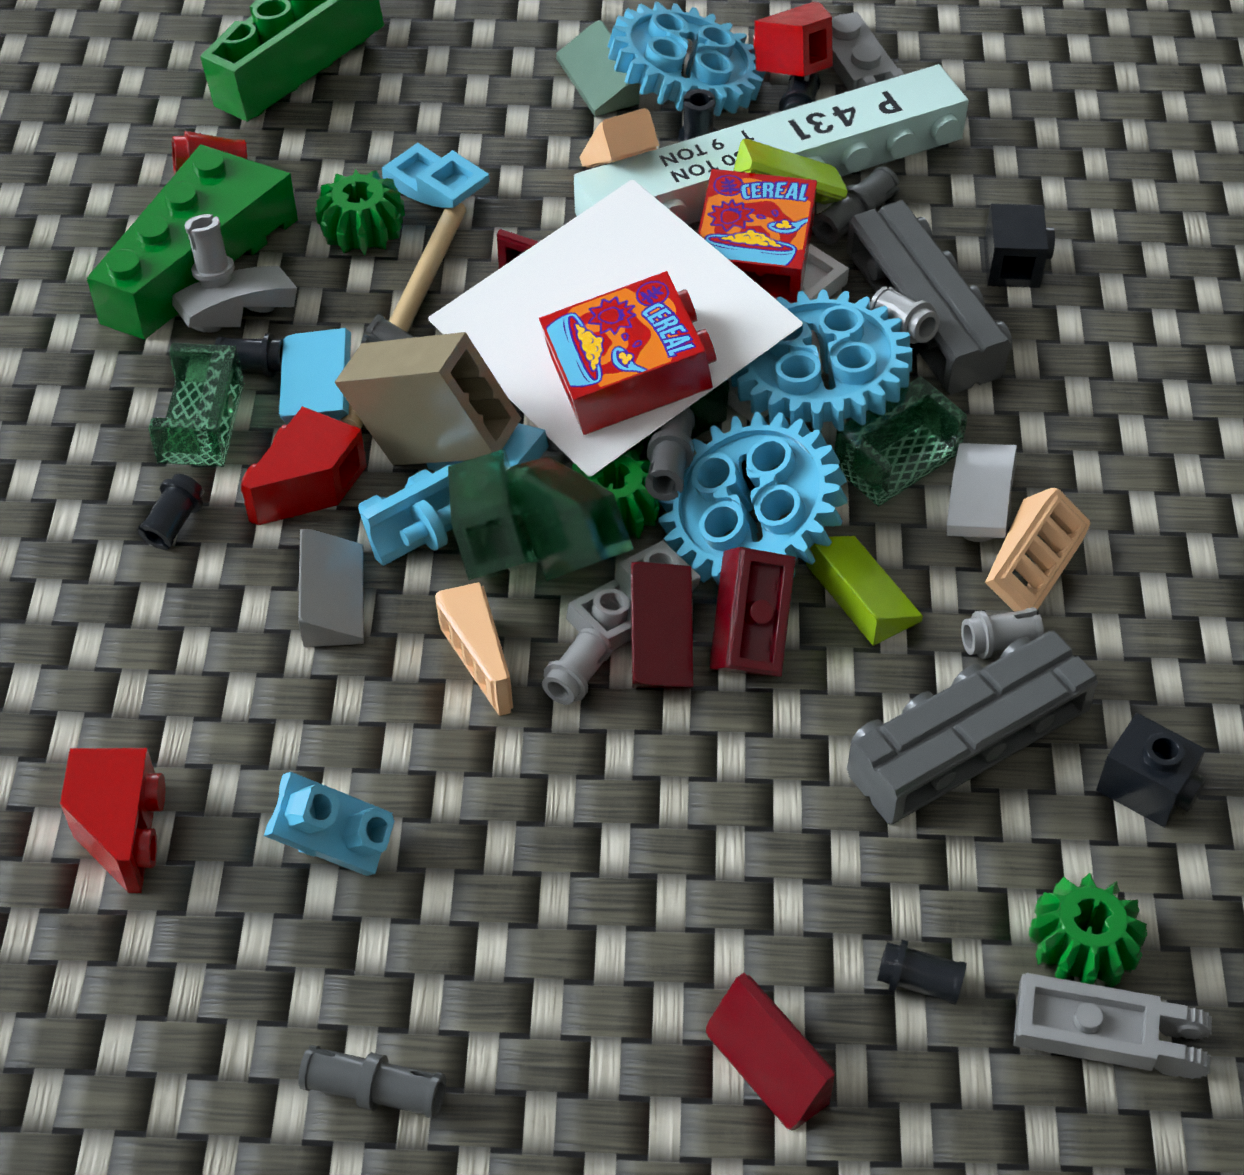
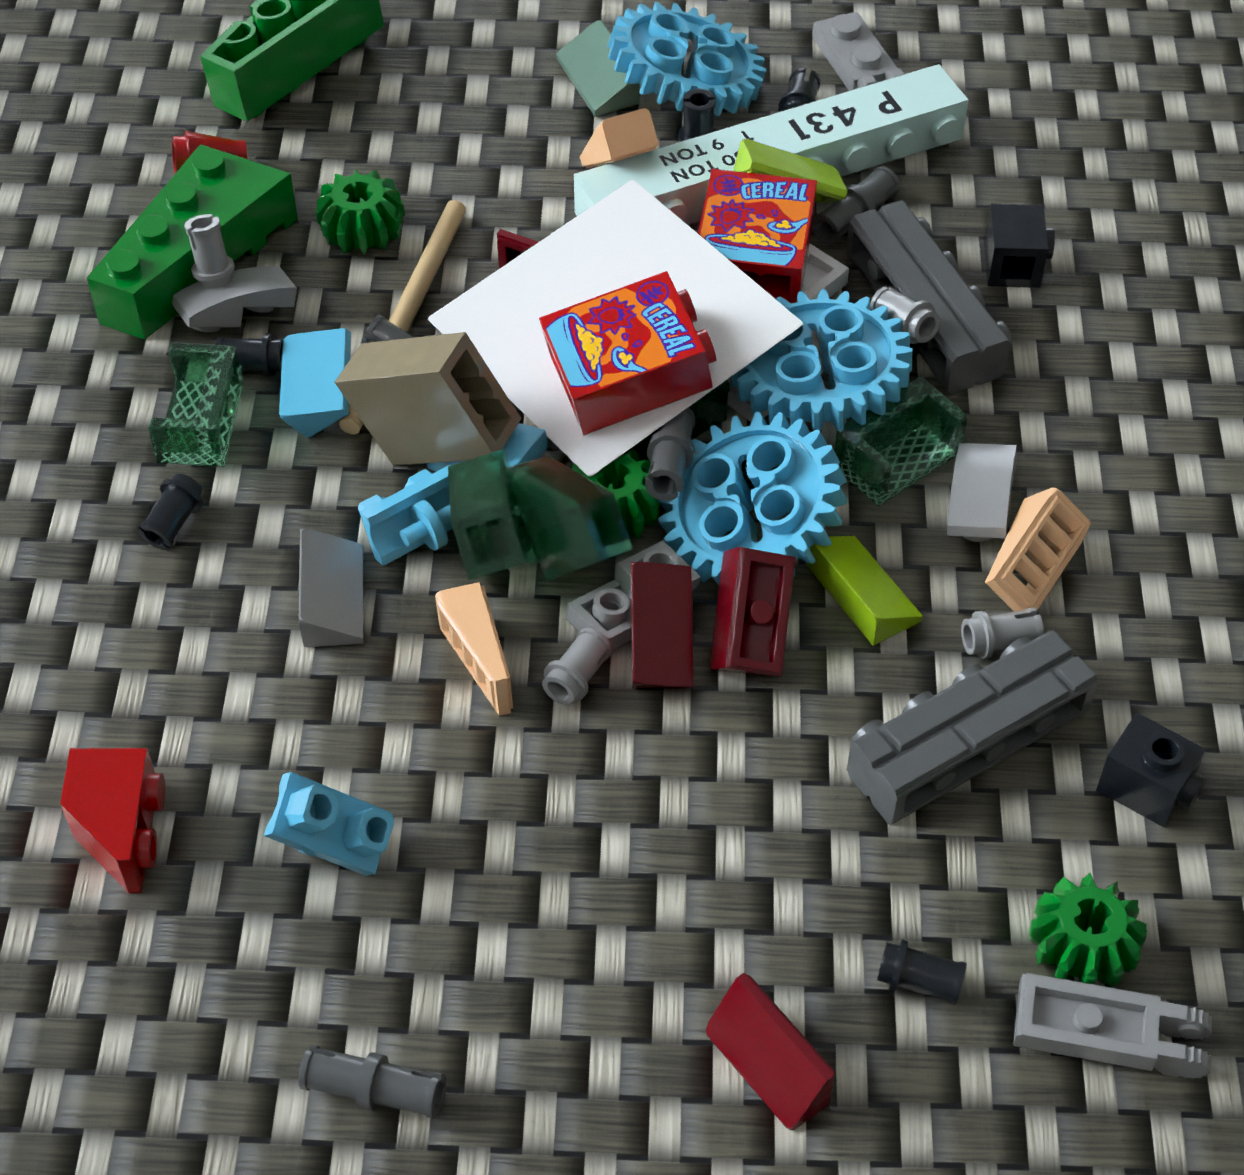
red slope [241,406,367,525] -> none
medium azure slope [382,143,490,208] -> none
red slope [753,2,833,77] -> none

